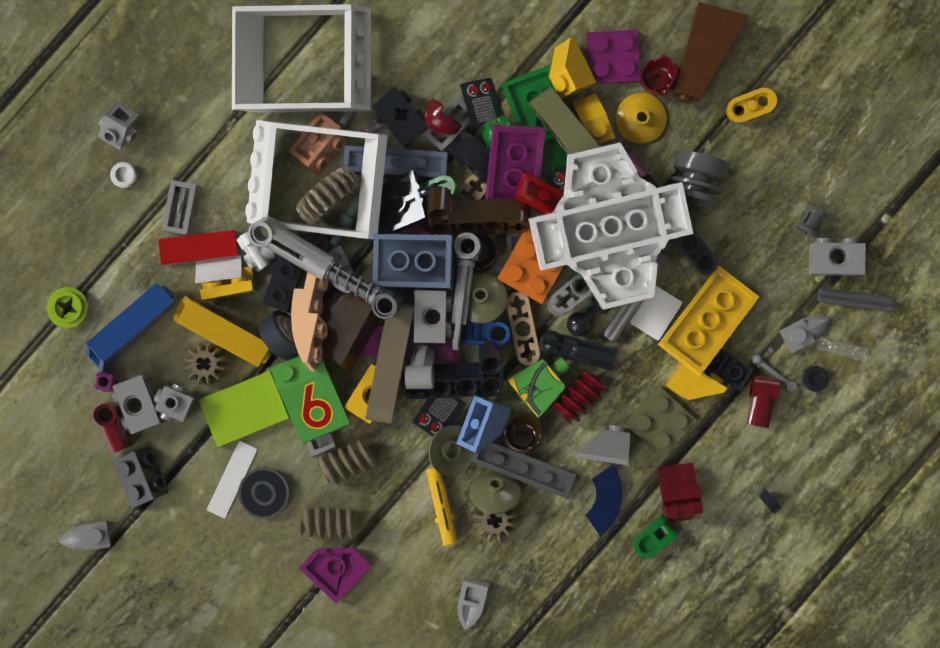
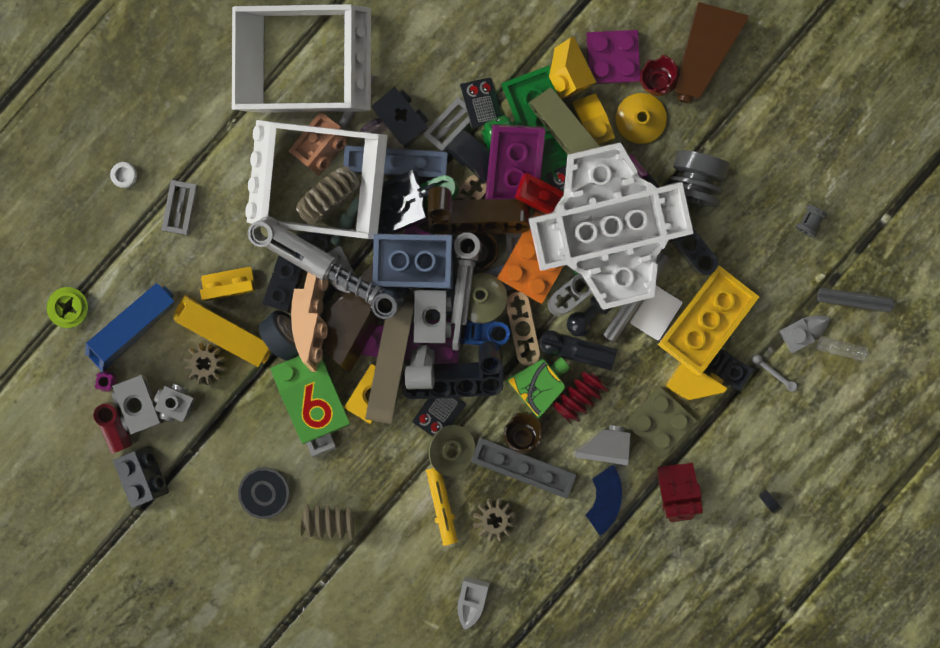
light grey plate [59,521,112,551] -> none
light grey brick [98,102,139,150] -> none
red tile [158,230,239,265] -> none
white sticker [195,255,241,283] -> none
lime tile [198,371,290,447] -> none
white sticker [207,441,257,518] -> none
white plate [236,231,275,272] -> none
magenta plate [299,547,372,603] -> none
dark tan piece [319,439,377,485] -> none
dark red hair [424,98,462,136] -> none
medium blue slope [456,395,511,453] -> none
olive dish [469,472,521,514] -> none
green plate [633,513,680,558] -> none
yellow plate [726,88,777,124] -> none
dark red piece [746,374,780,428] -> none
black tile [801,366,829,392] -> none
light grey brick [809,238,866,276] -> none

